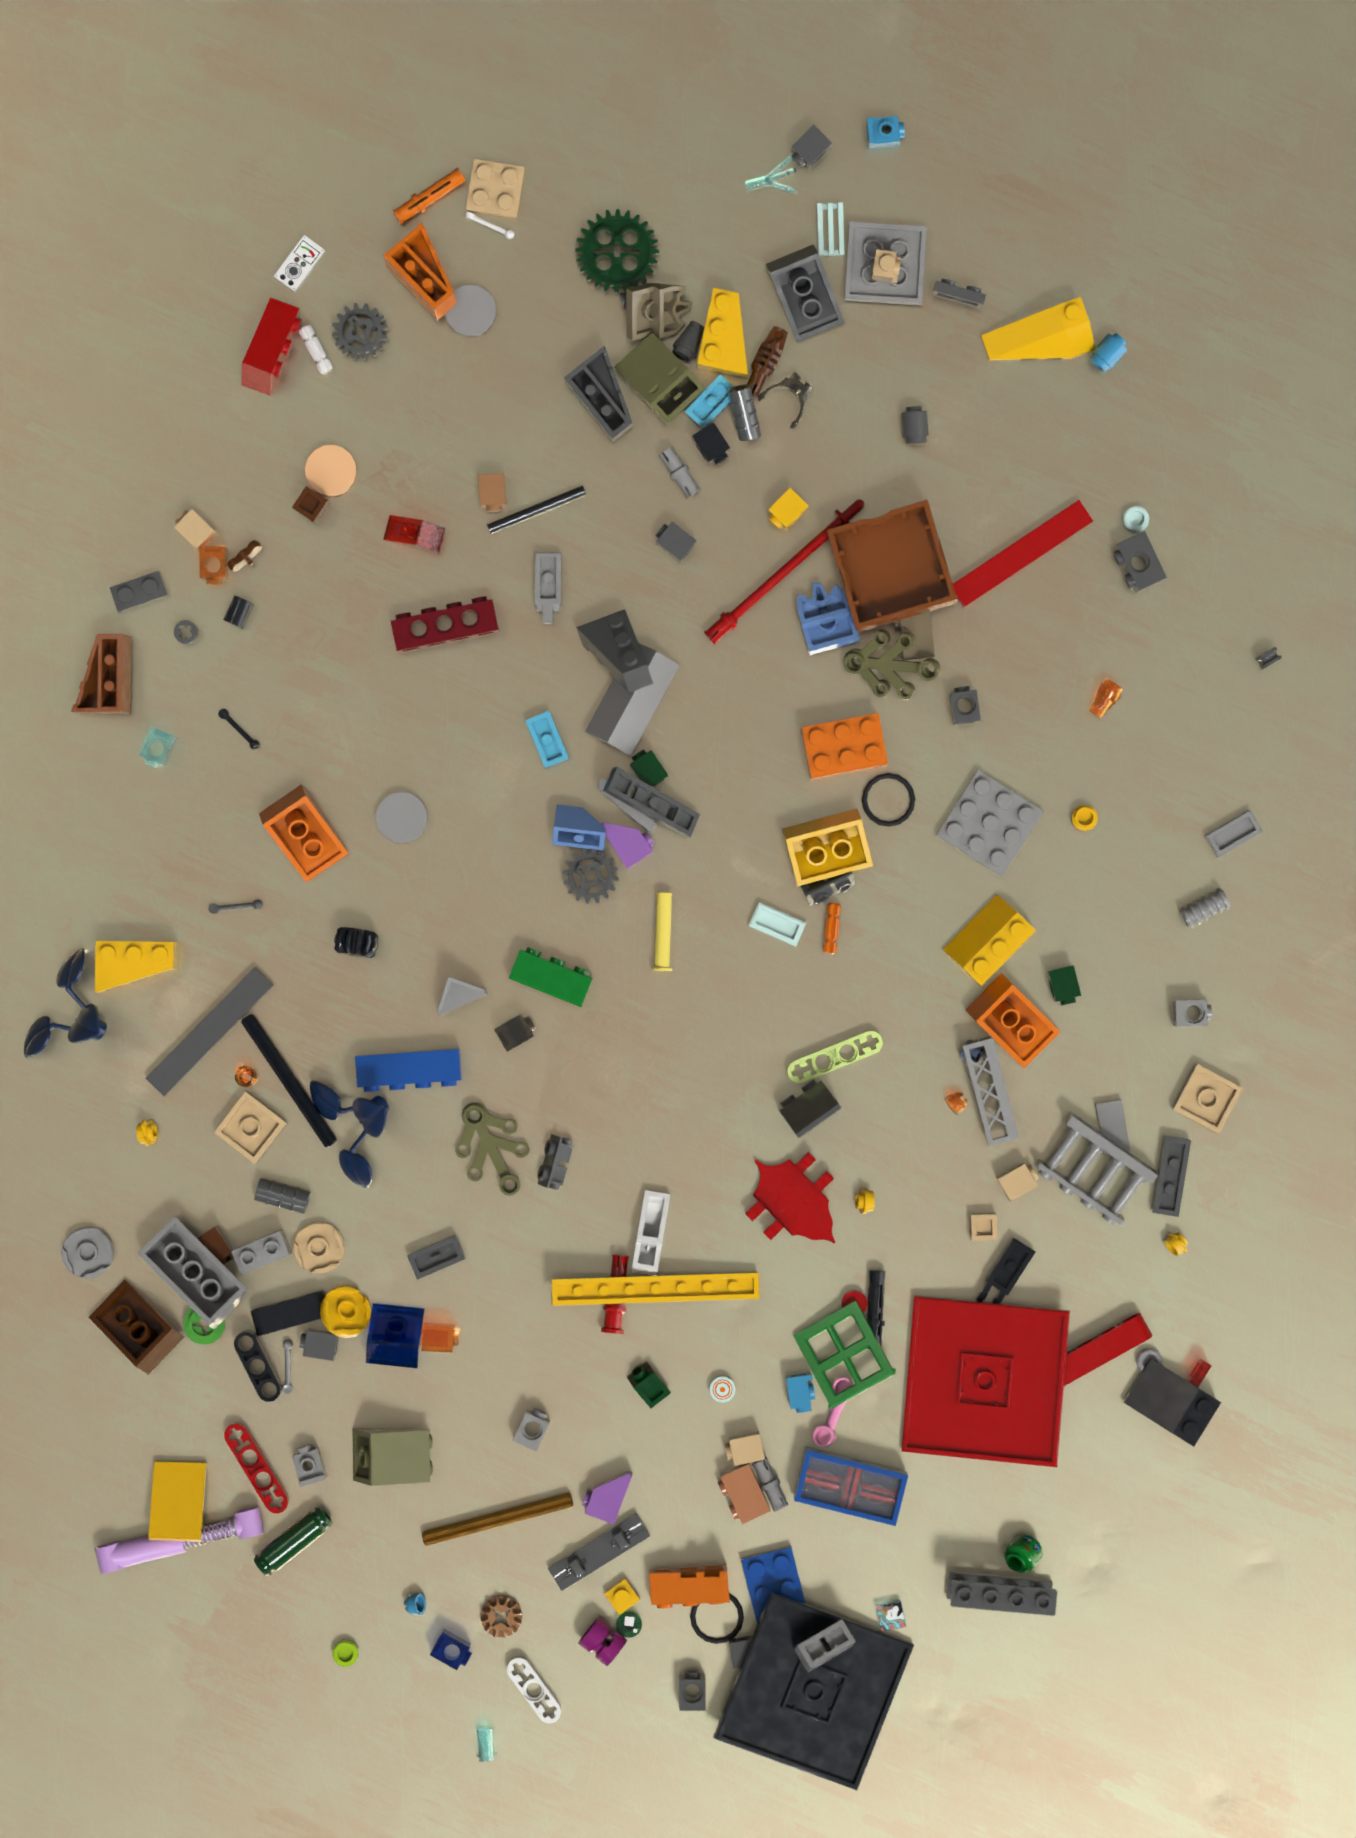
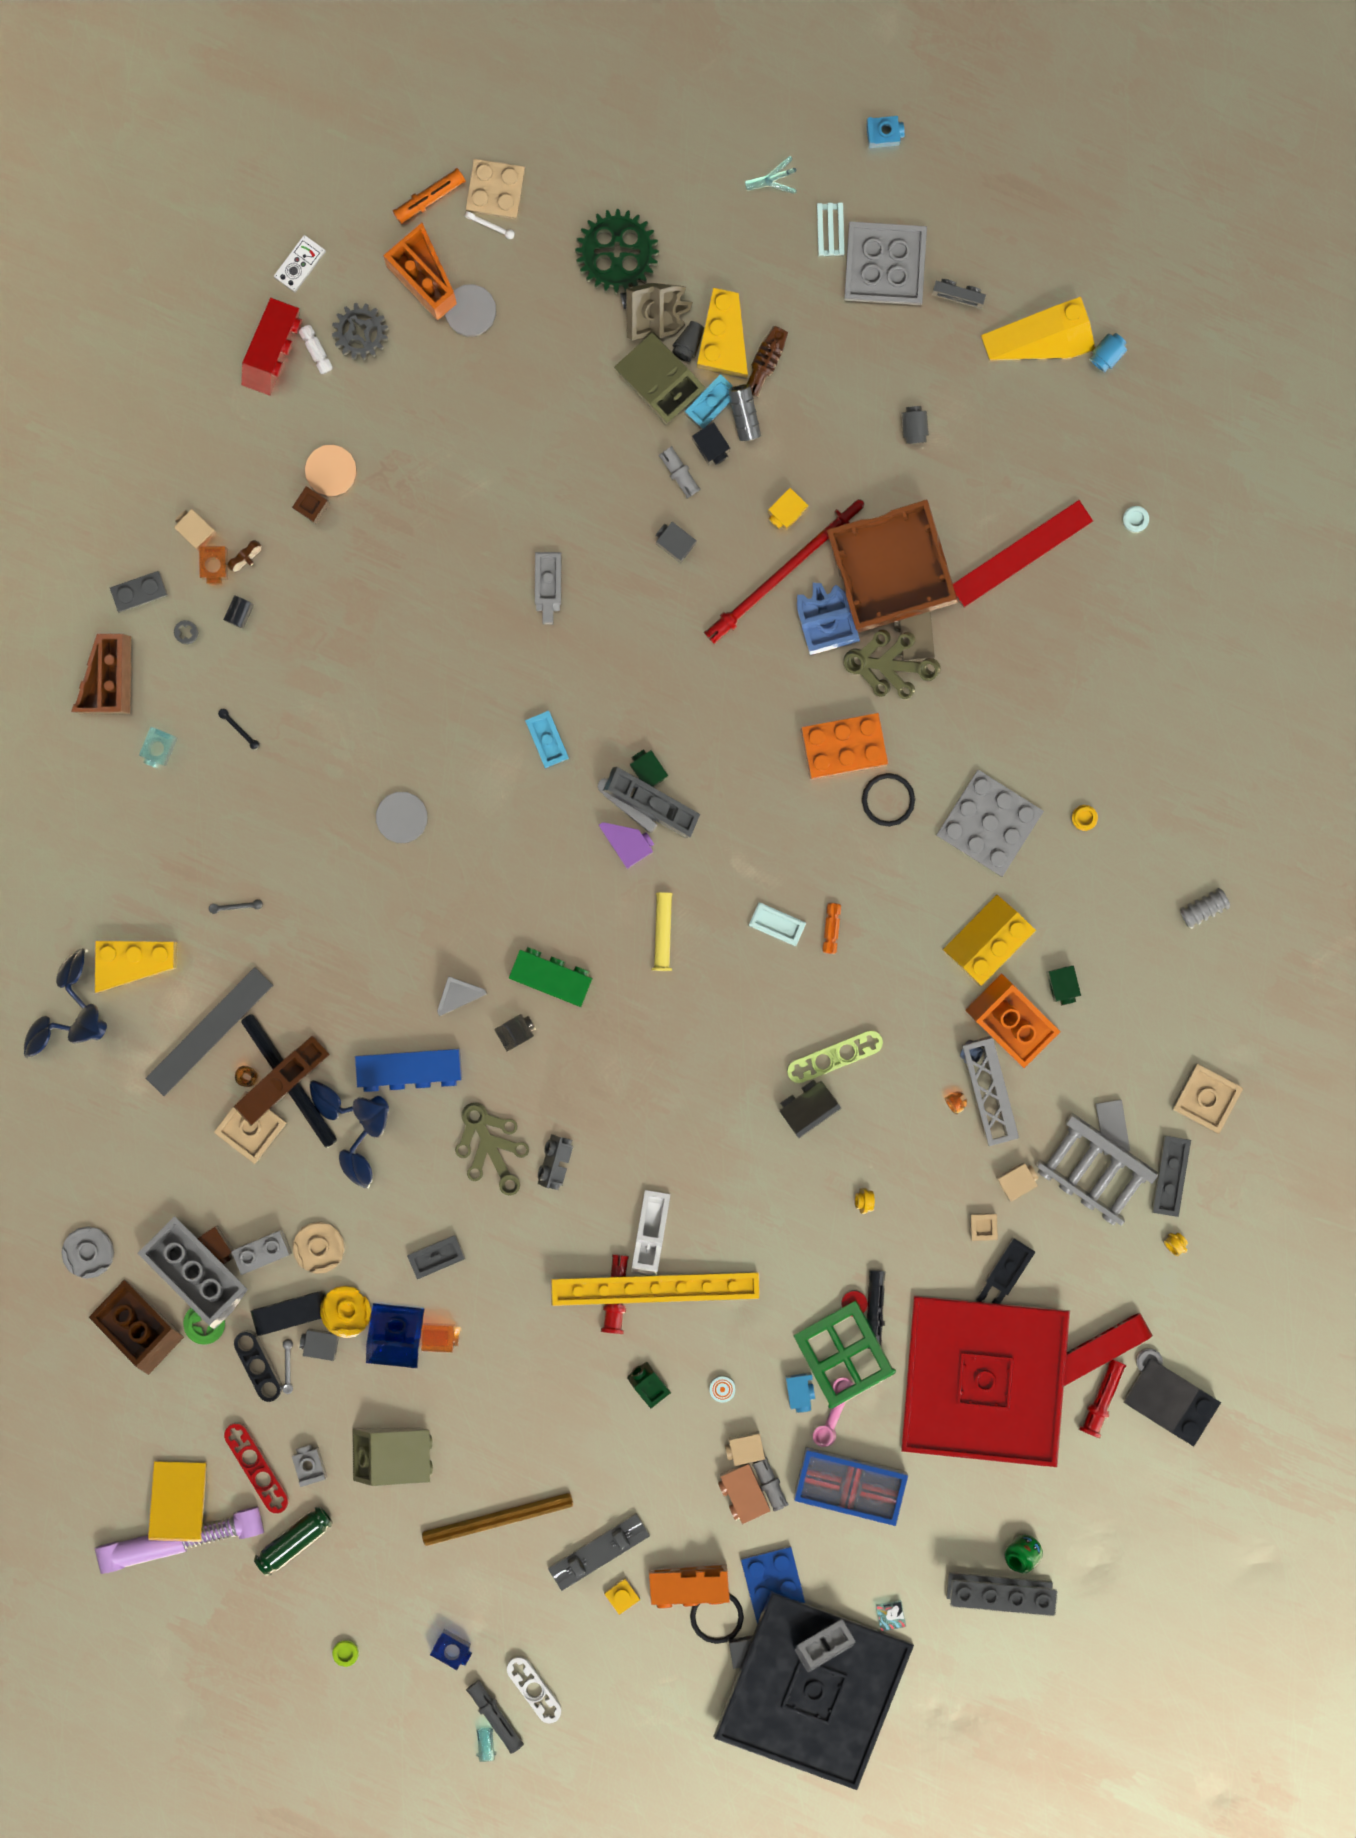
yellow plate [136,1119,158,1146] -> none
dark grey axle [254,1178,311,1214] -> none
orange slope [259,784,349,882] -> none
black gear [334,927,379,958] -> none
clear red slope [383,515,445,553] -> none
dark red brick [391,596,500,653] -> none
dark azure hinge [404,1594,426,1615] -> none
medium nougat brick [478,473,507,512] -> none
medium nougat gear [481,1596,522,1638] -> none
black bar [487,485,586,534] -> none
light grey brick [513,1408,550,1451] -> none
medium blue slope [552,804,606,851] -> none
dark grey gear [563,848,619,904] -> none
dark grey wedge [564,346,633,443] -> none
dark grey wedge [576,609,653,693] -> none
magenta wheel [578,1617,627,1666] -> none
medium lavender slope [582,1471,632,1525] -> none
light grey slope [585,643,680,756] -> none
clear green tile [616,1610,642,1638] -> none
dark grey brick [679,1671,706,1711] -> none
red animal [745,1152,835,1243] -> none
clear smoke helmet [758,372,813,429] -> none
dark grey slope [766,244,845,342] -> none
yellow slope [782,809,873,886] -> none
dark grey brick [791,125,832,169] -> none
dark grey hinge [801,872,856,906] -> none
tan brick [871,249,901,284] -> none
dark grey brick [949,686,981,726] -> none
clear orange cone [1089,678,1124,718] -> none
dark grey brick [1113,531,1167,593] -> none
light grey brick [1173,999,1212,1027] -> none
clear red tile [1187,1359,1212,1387] -> none
light grey tile [1204,809,1263,858] -> none
dark grey bush [1256,647,1282,669] -> none
none -> reddish brown slope [234,1036,330,1126]
none -> dark grey pin [466,1680,524,1754]
none -> red pin [1078,1360,1127,1439]

